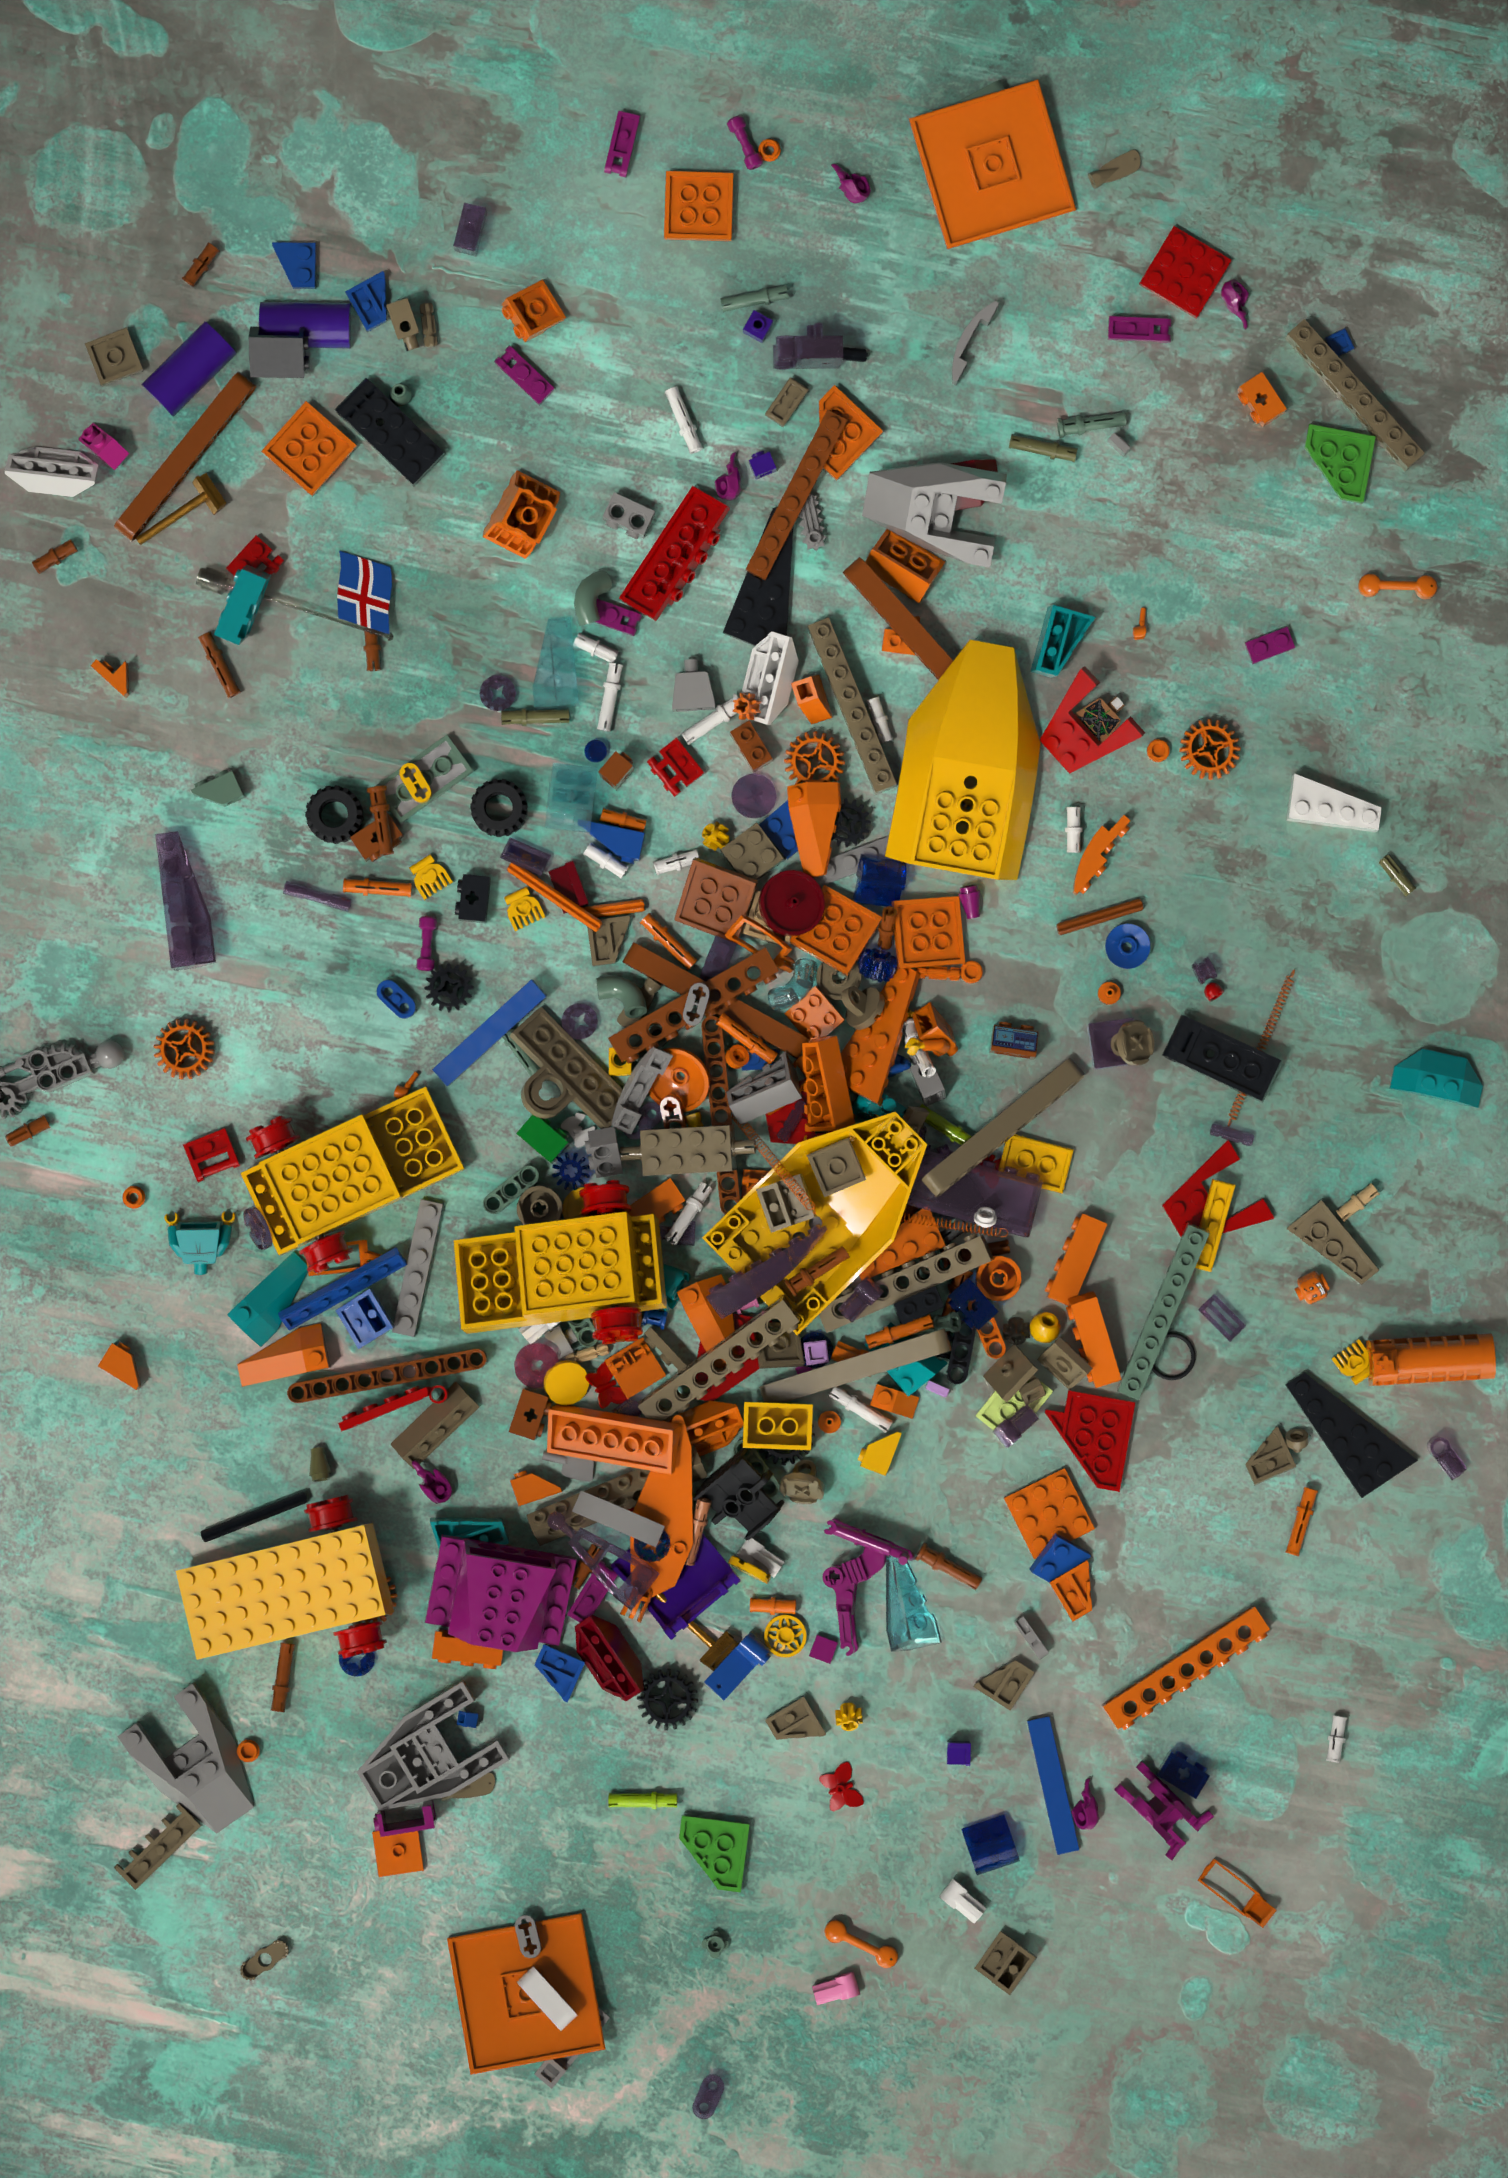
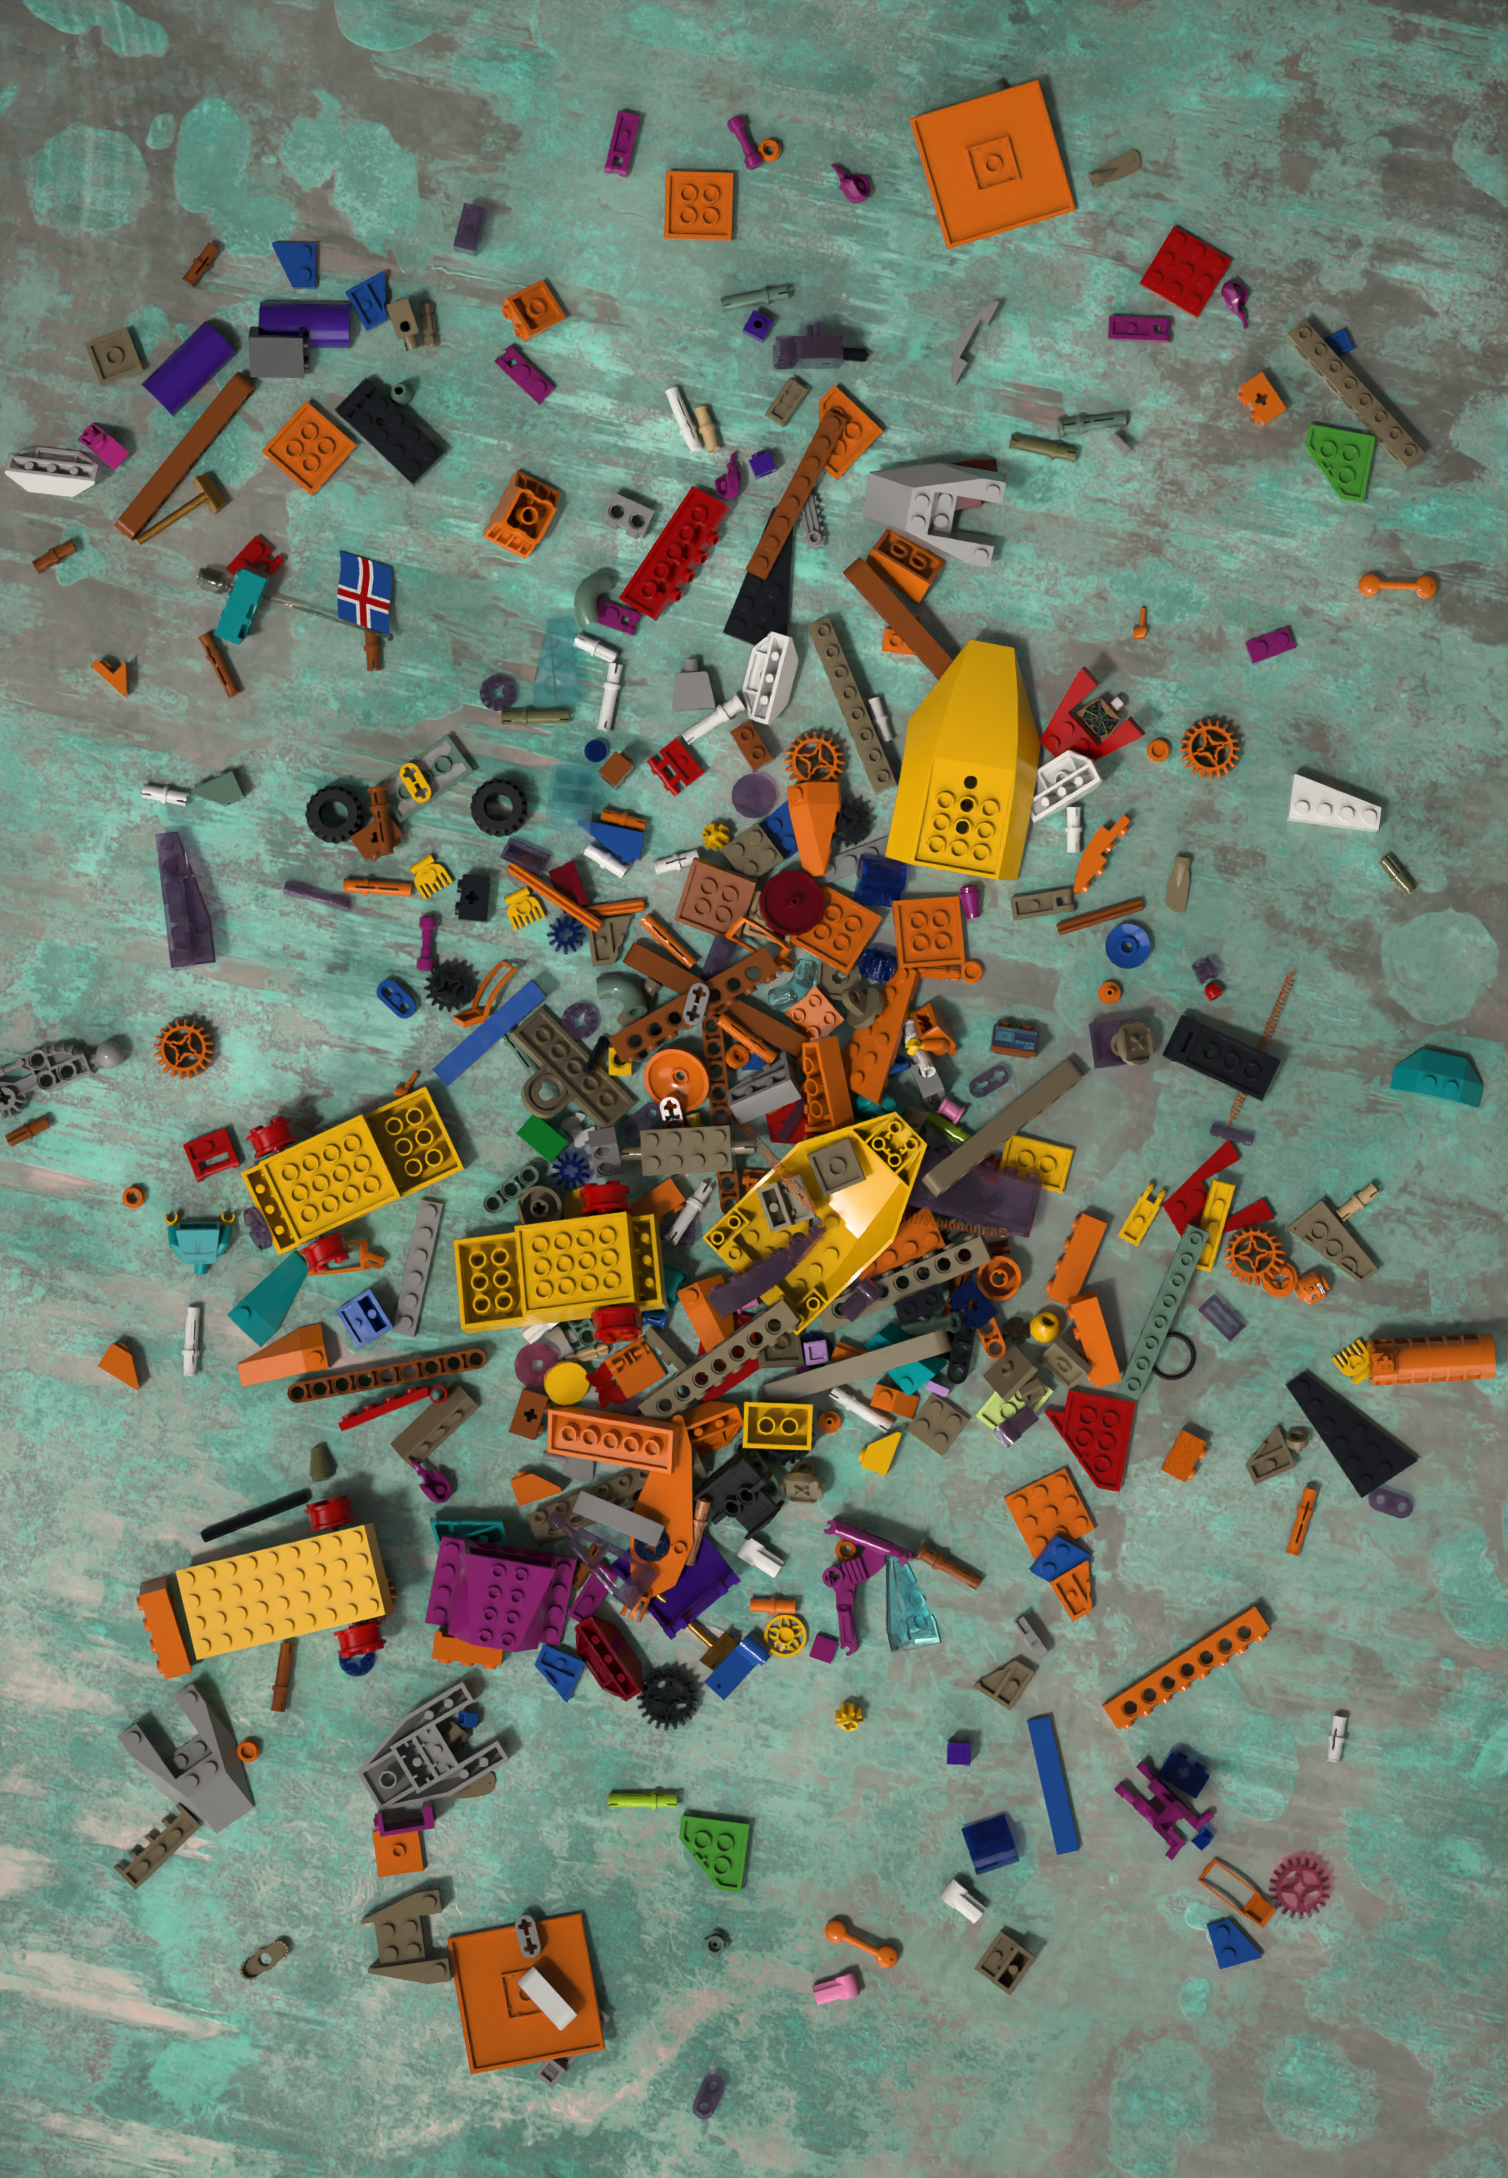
blue tile [278,1247,407,1331] -> none
light grey slope [611,1046,673,1134] -> none
yellow tile [728,1555,771,1584] -> none
orange gear [733,693,761,720] -> none
dark tan wing [765,1696,826,1740] -> none
dark orange pin [784,1245,850,1297] -> none
orange slope [791,675,833,725] -> none
red piece [819,1762,864,1811] -> none
orange pin [865,1314,934,1349] -> none
dark orange pin [877,906,897,950] -> none
white plate [974,1207,997,1228] -> none
teal wedge [1030,605,1096,678] -> none
magenta piece [1071,1778,1100,1830] -> none
clear purple piece [1427,1437,1467,1480] -> none
none -> orange wedge [136,1576,193,1680]
none -> white pin [142,784,189,807]
none -> white pin [182,1307,201,1376]
none -> dark tan wedge [361,1887,452,1984]
none -> dark tan tile [440,1721,471,1753]
none -> orange piece [453,960,517,1028]
none -> clear blue gear [547,916,585,955]
none -> black axle [583,1035,610,1076]
none -> tan pin [694,405,721,453]
none -> orange plate [835,1539,858,1561]
none -> dark tan plate [906,1393,969,1456]
none -> bright pink bush [936,1096,966,1125]
none -> clear purple beam [969,1066,1009,1098]
none -> dark tan plate [1010,889,1076,921]
none -> white wedge [1030,750,1103,822]
none -> yellow hinge [1117,1181,1167,1247]
none -> orange brick [1160,1429,1208,1482]
none -> dark tan piece [1165,856,1192,913]
none -> clear blue piece [1190,1827,1214,1851]
none -> blue wing [1207,1919,1262,1969]
none -> orange gear [1224,1225,1286,1287]
none -> orange gear [1261,1262,1298,1297]
none -> clear pink gear [1268,1857,1331,1920]
none -> clear purple plate [1368,1488,1413,1519]

